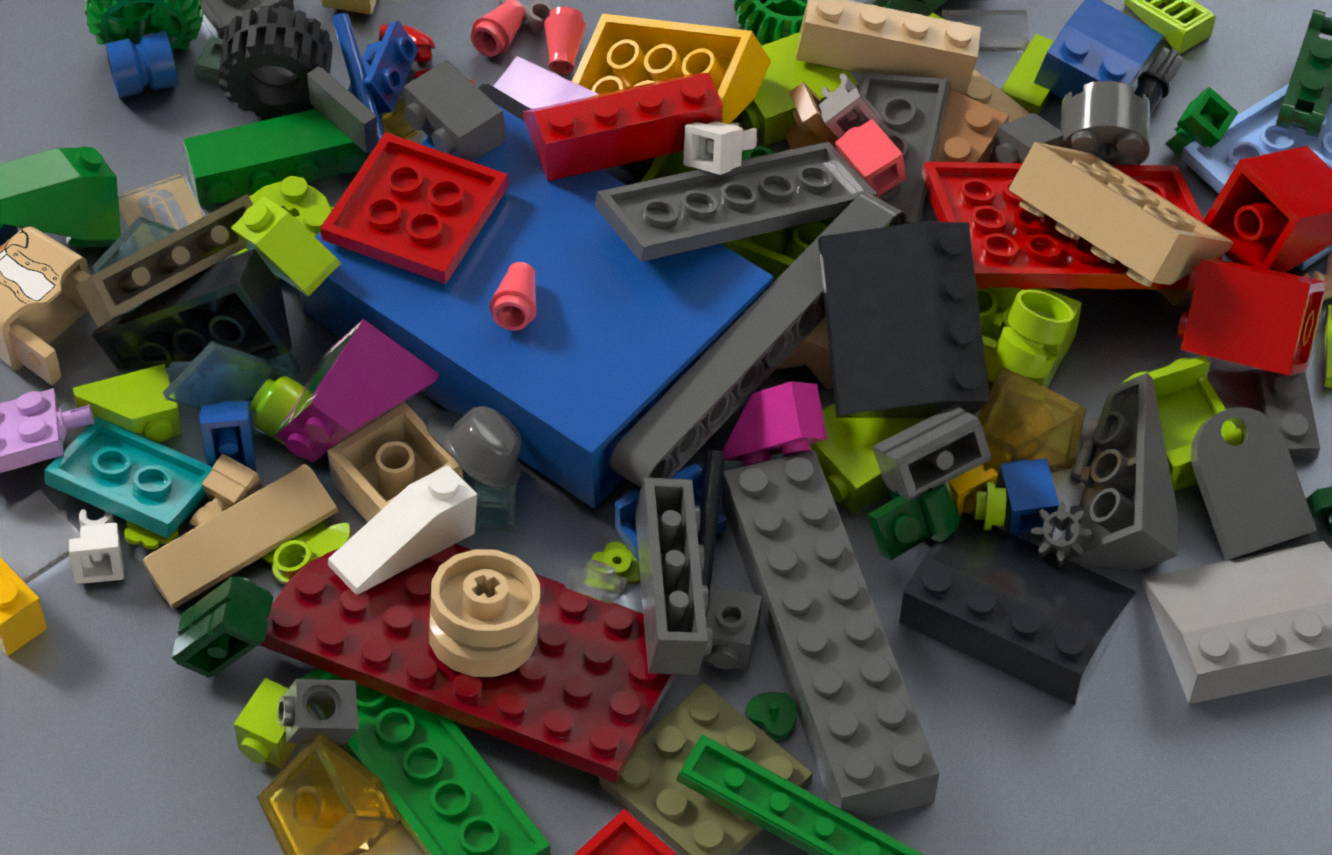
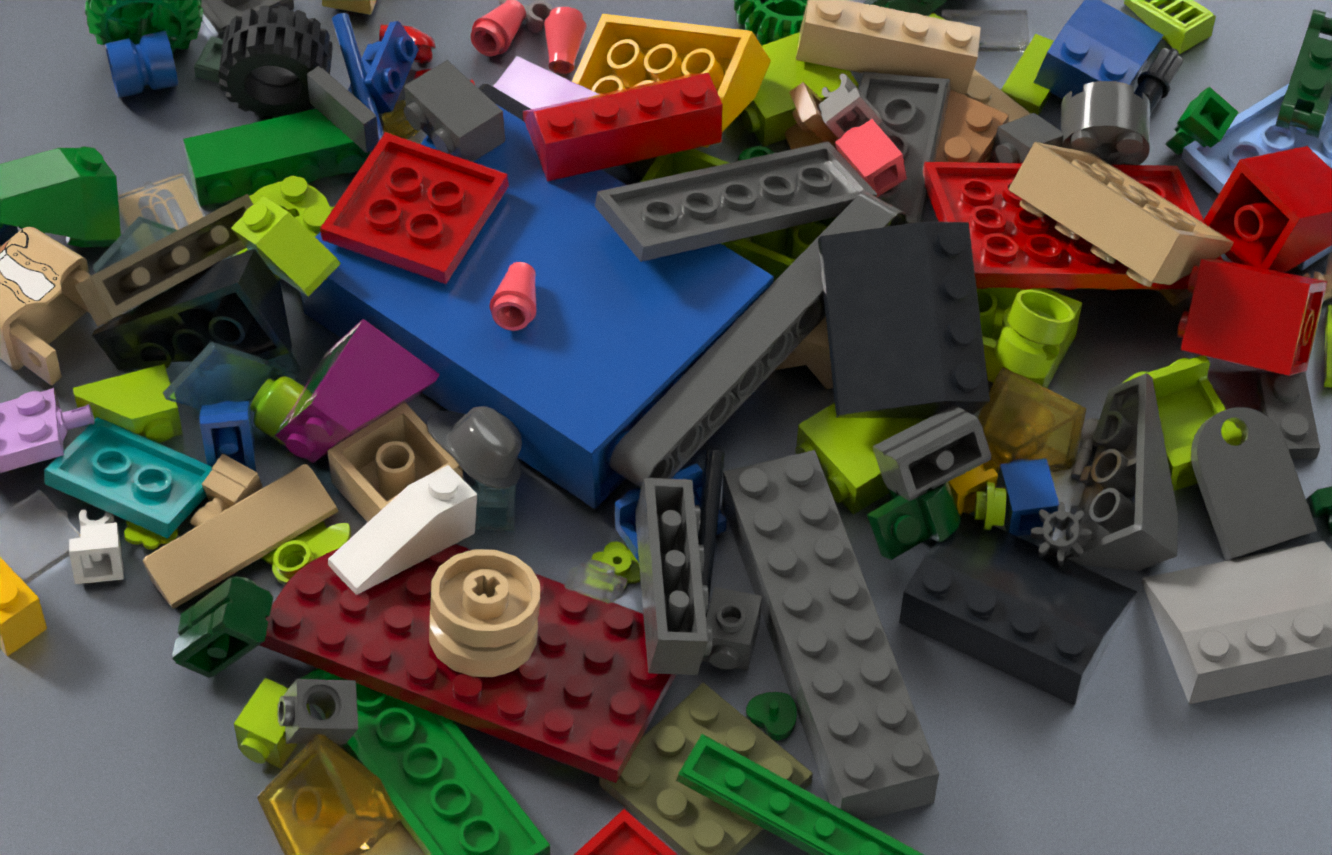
white piece [683,121,757,175] -> none
dark pink slope [722,381,827,466] -> none

